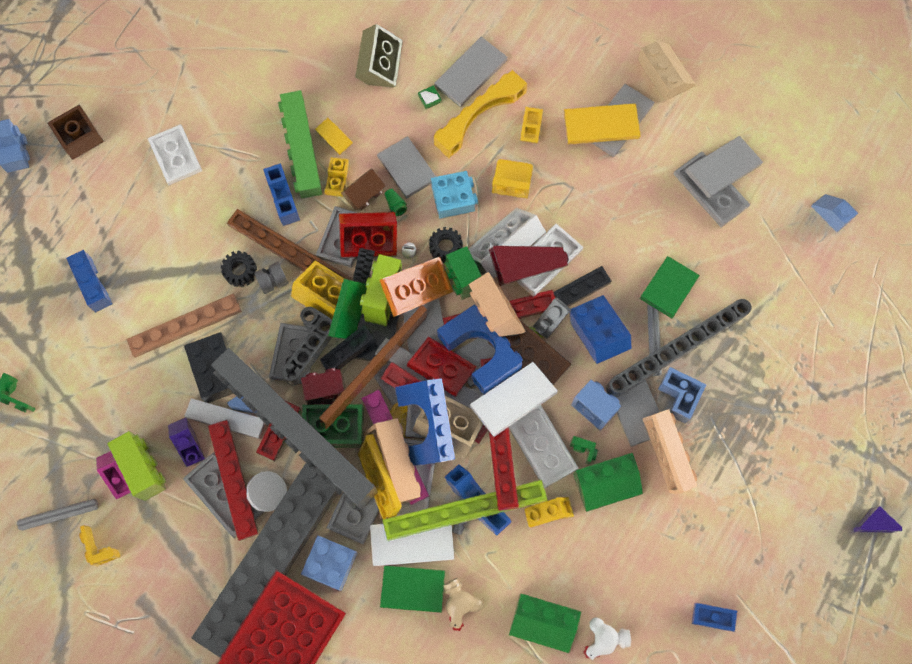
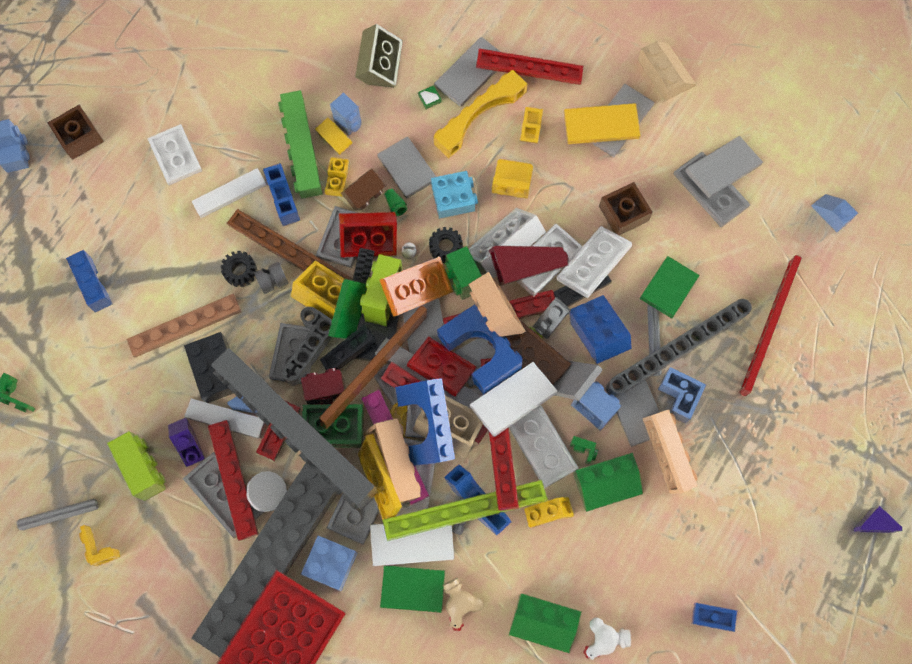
dark pink slope [96,451,131,500] -> none
none -> white tile [192,168,266,218]
none -> medium blue brick [330,93,362,135]
none -> red plate [476,48,584,85]
none -> light grey tile [553,361,603,401]
none -> white tile [557,226,632,298]
none -> reddish brown brick [599,182,653,235]
none -> red tile [739,255,802,396]

